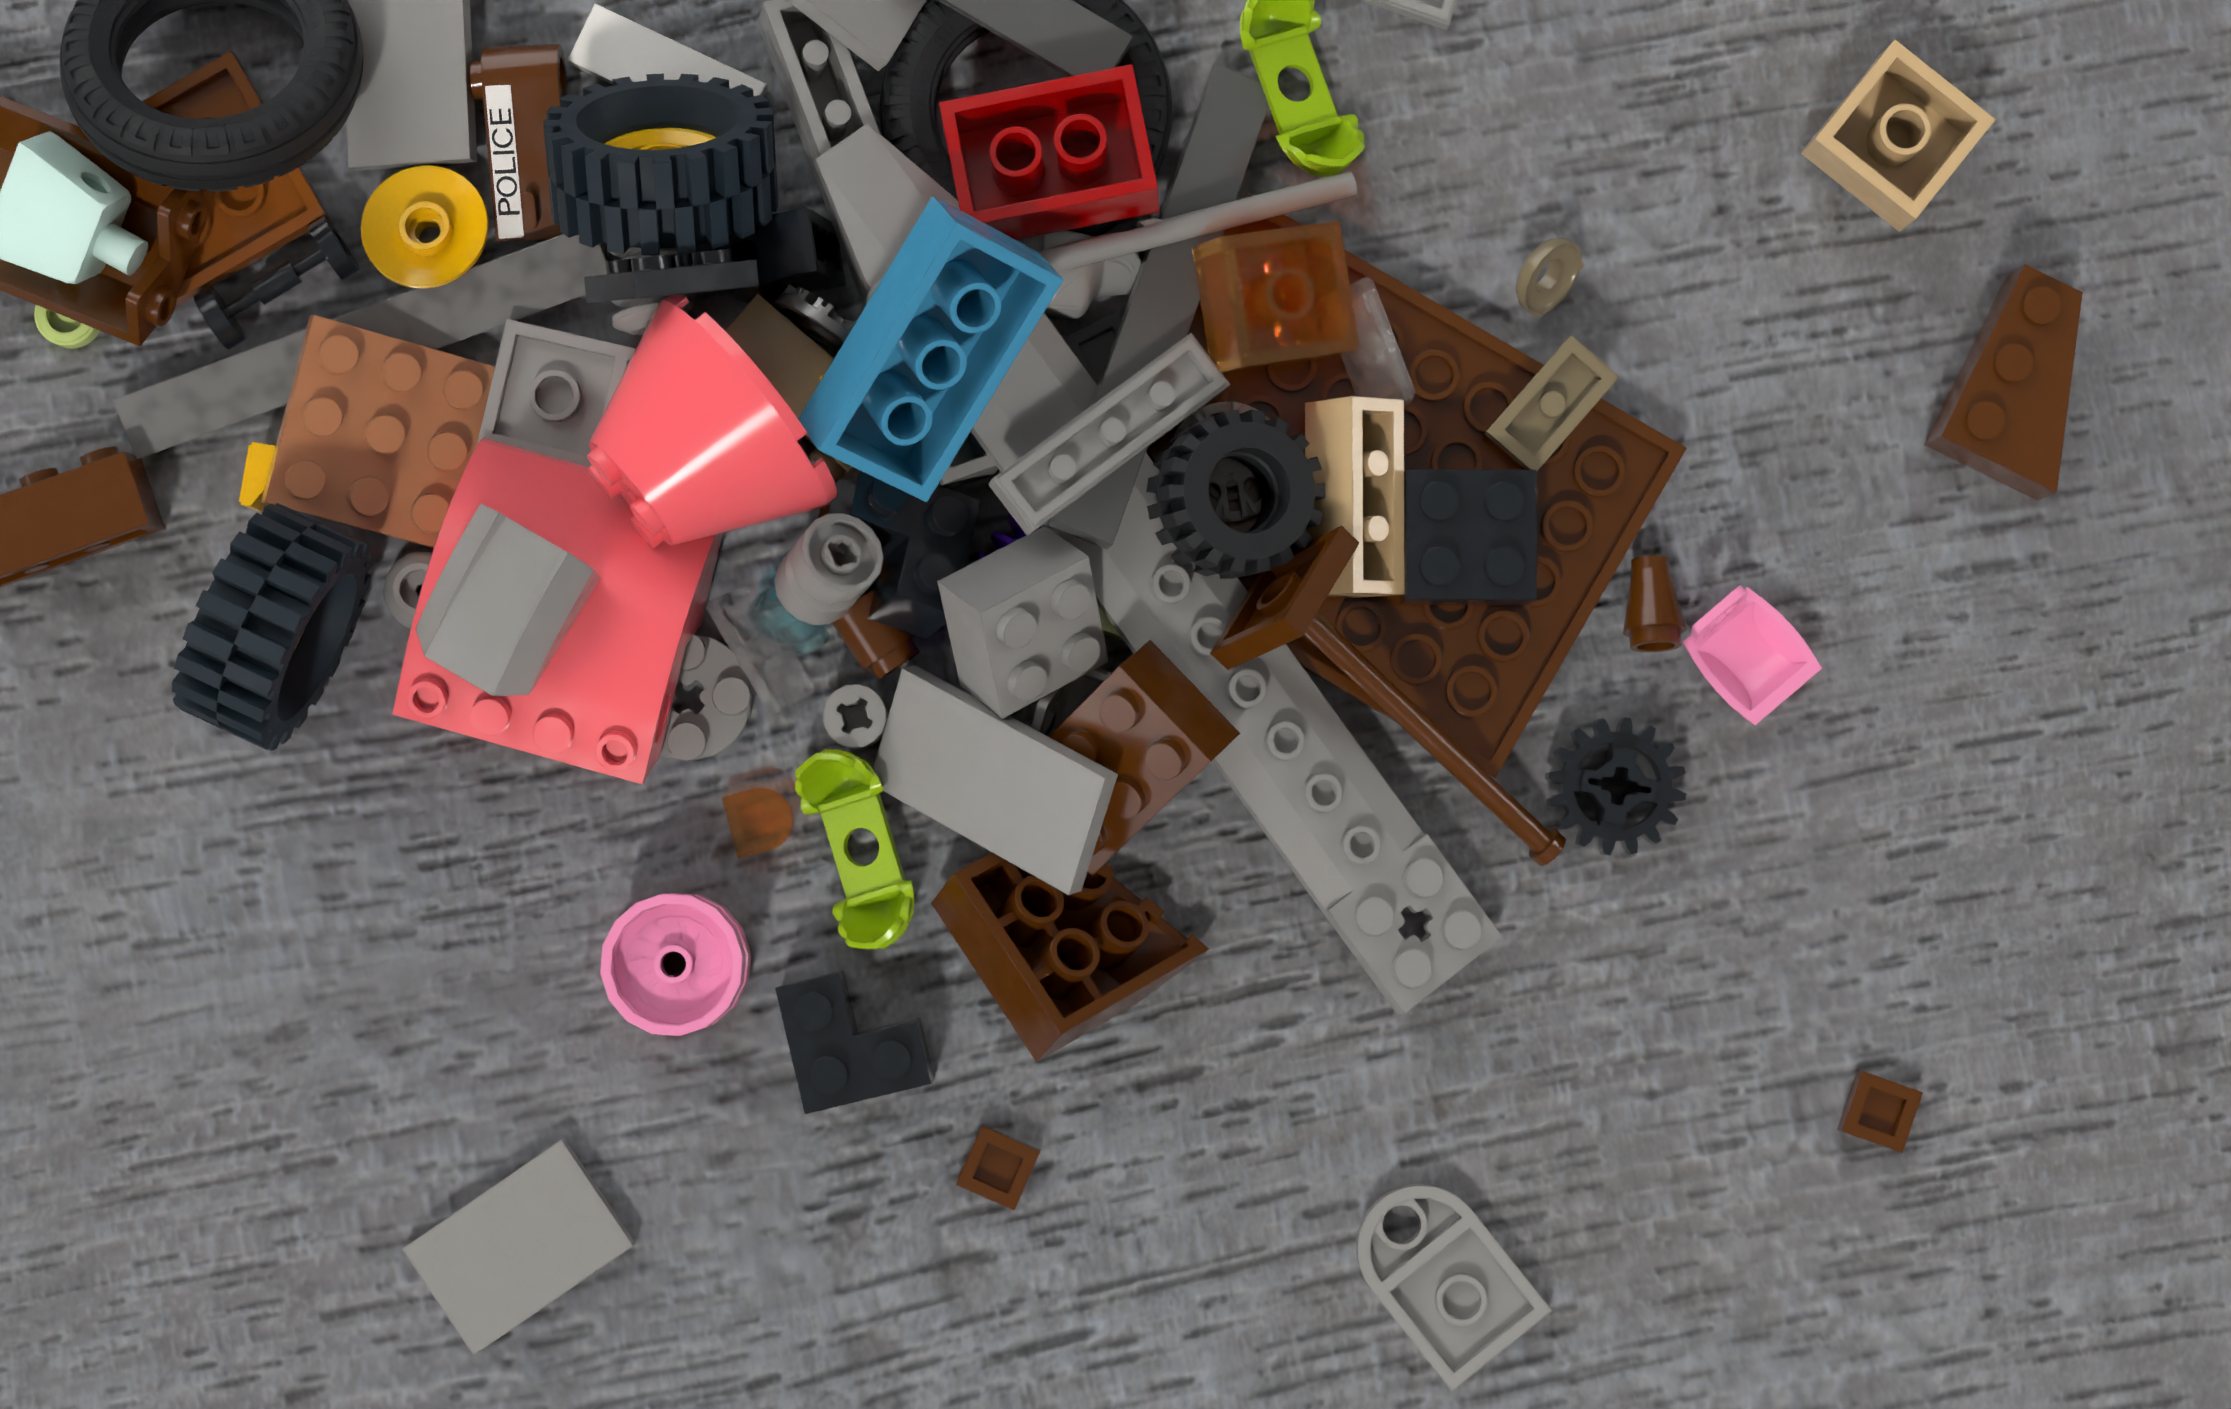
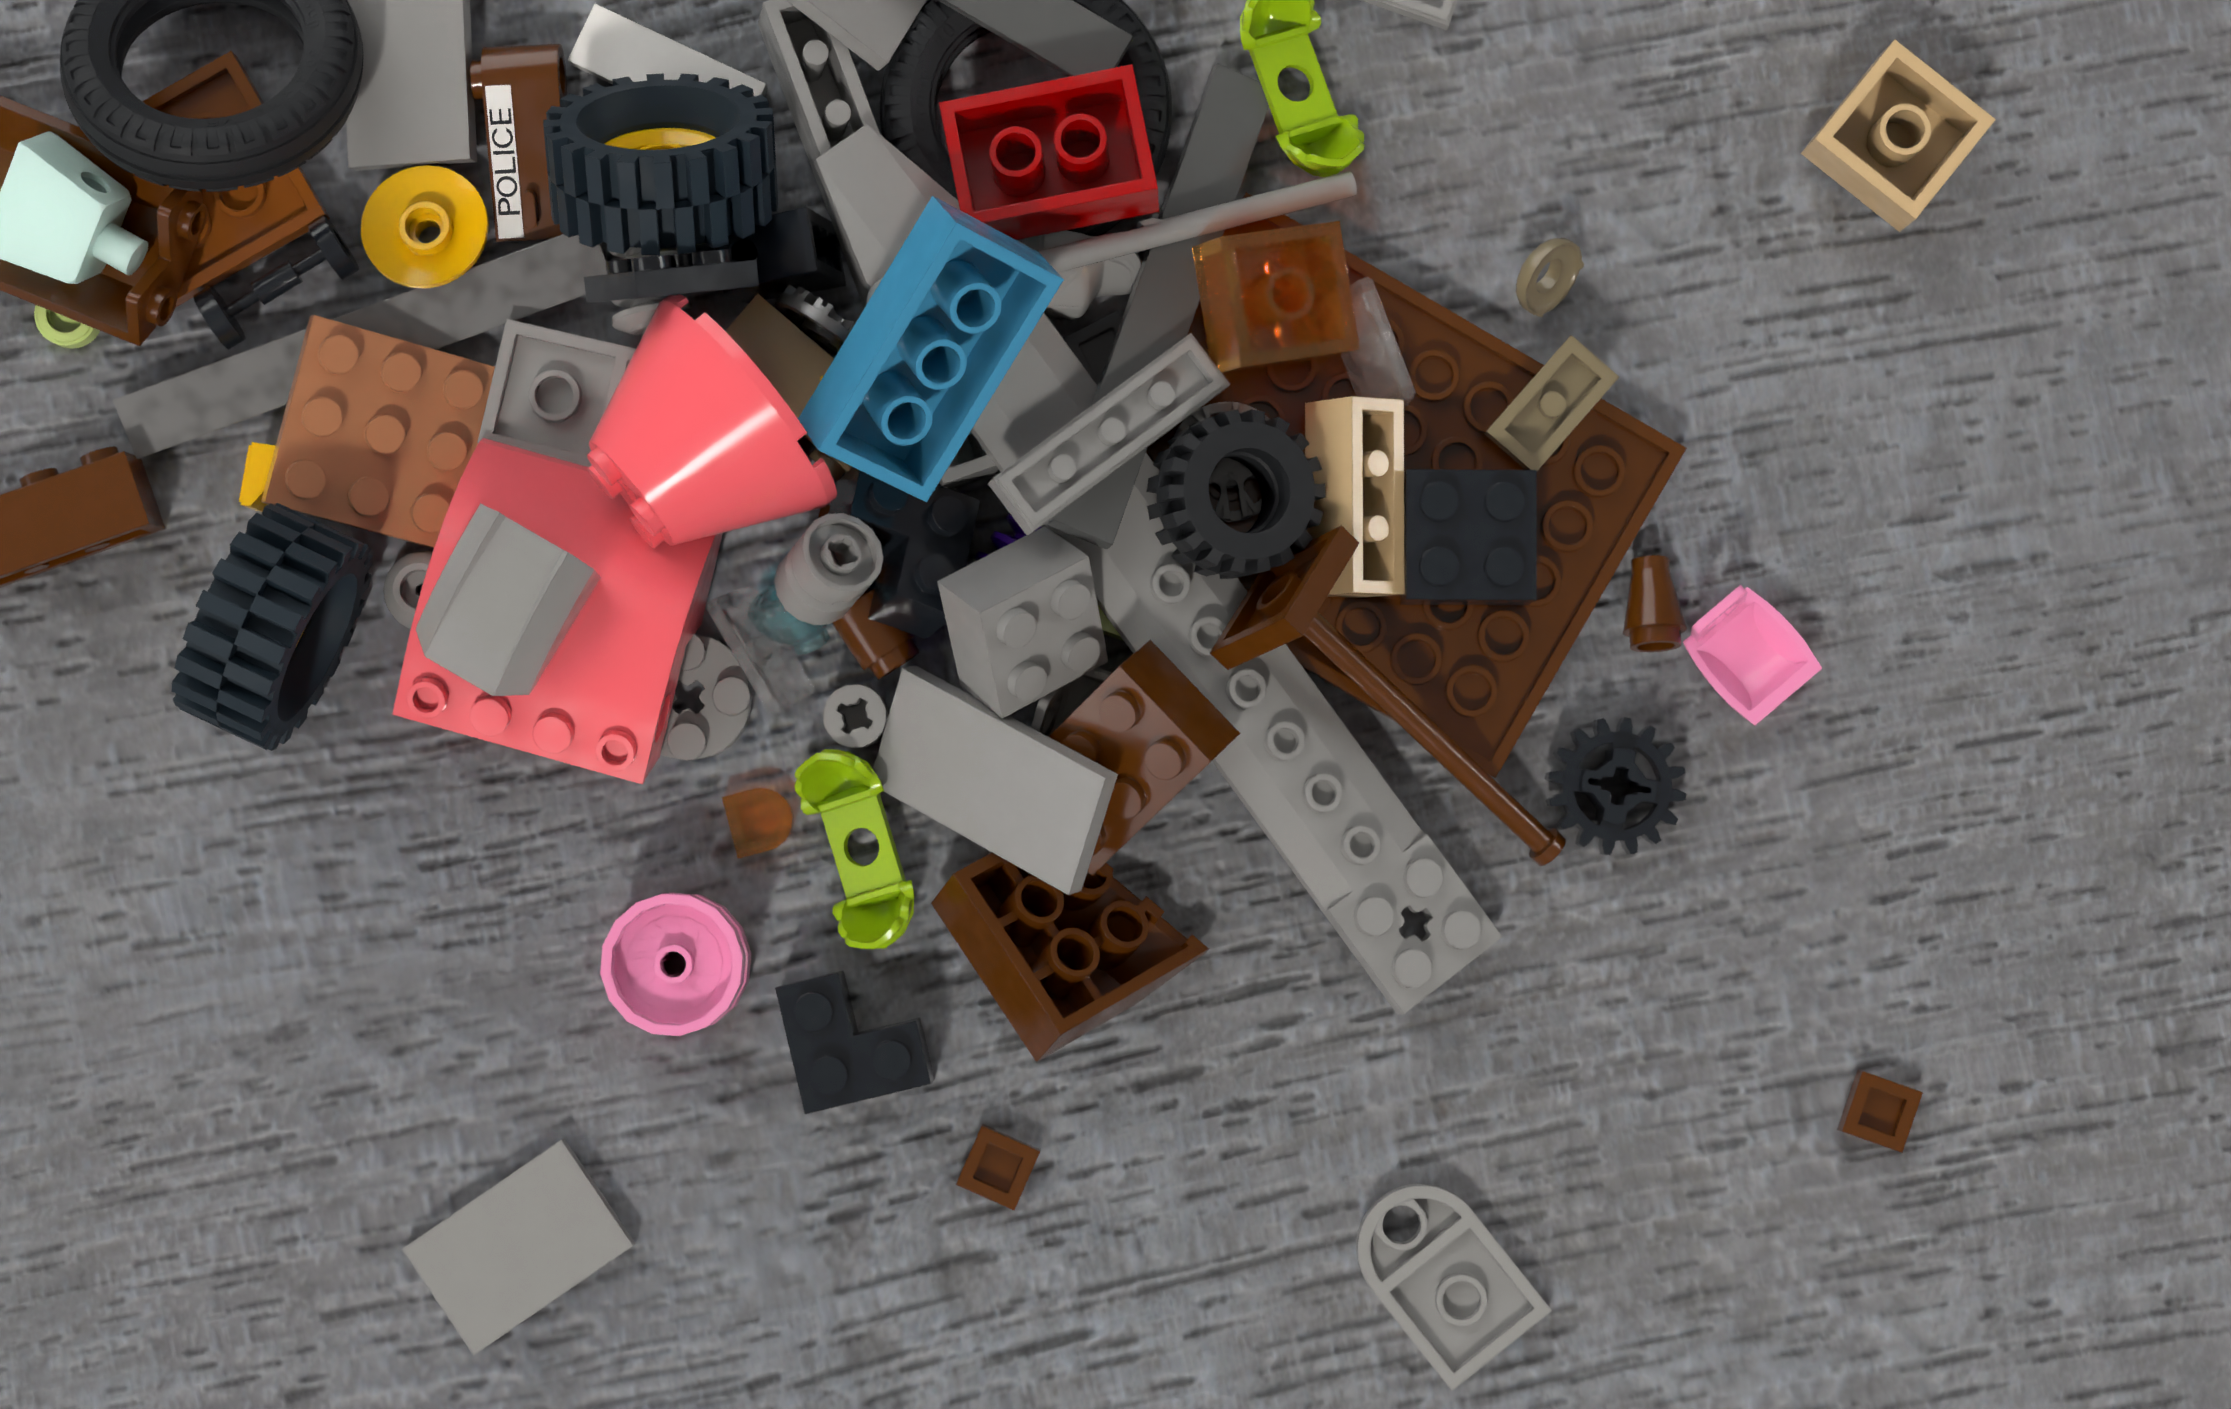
reddish brown wedge [1924,264,2083,501] -> none

